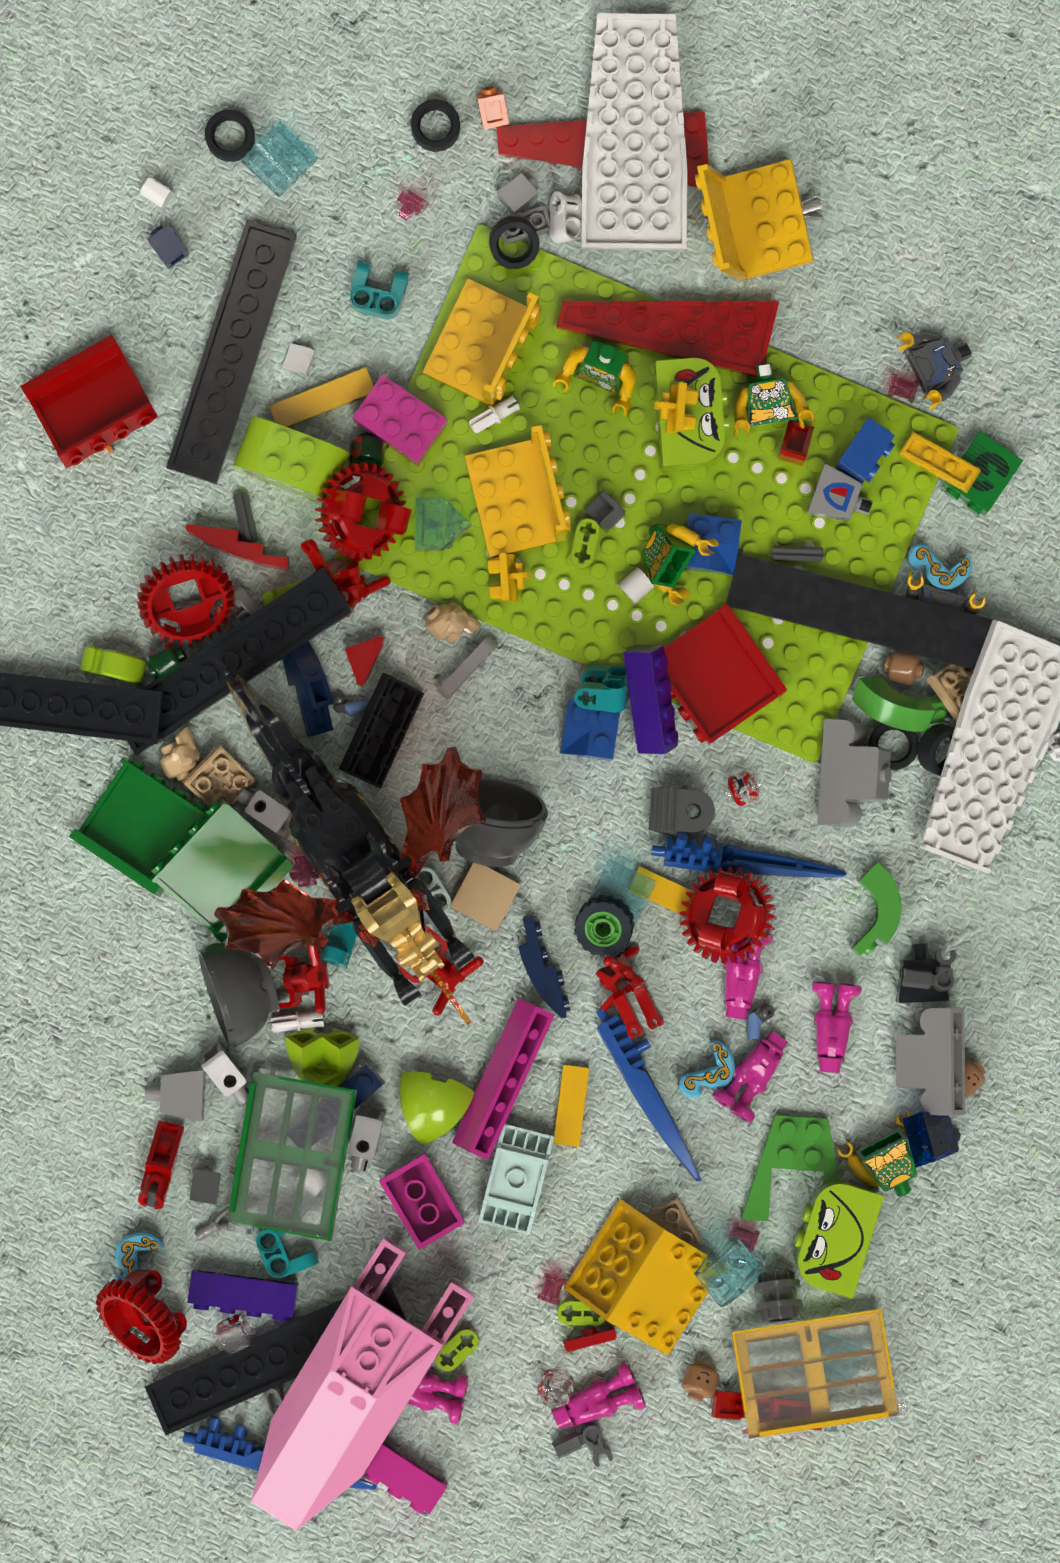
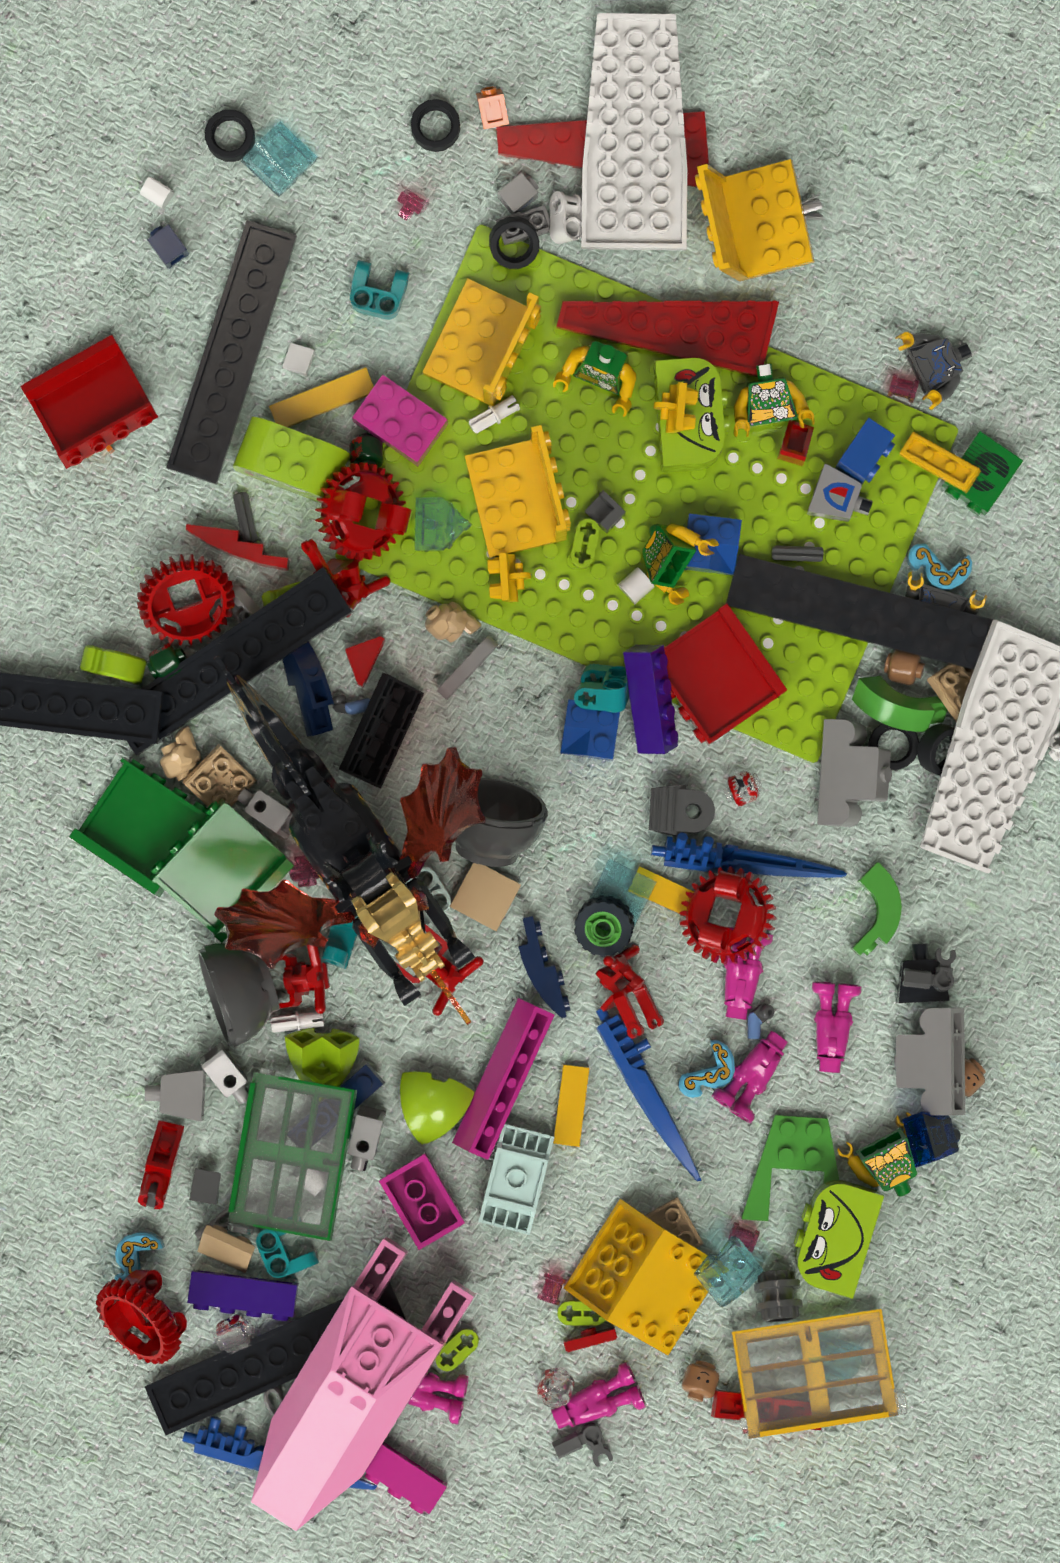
none -> tan tile [197,1225,255,1273]

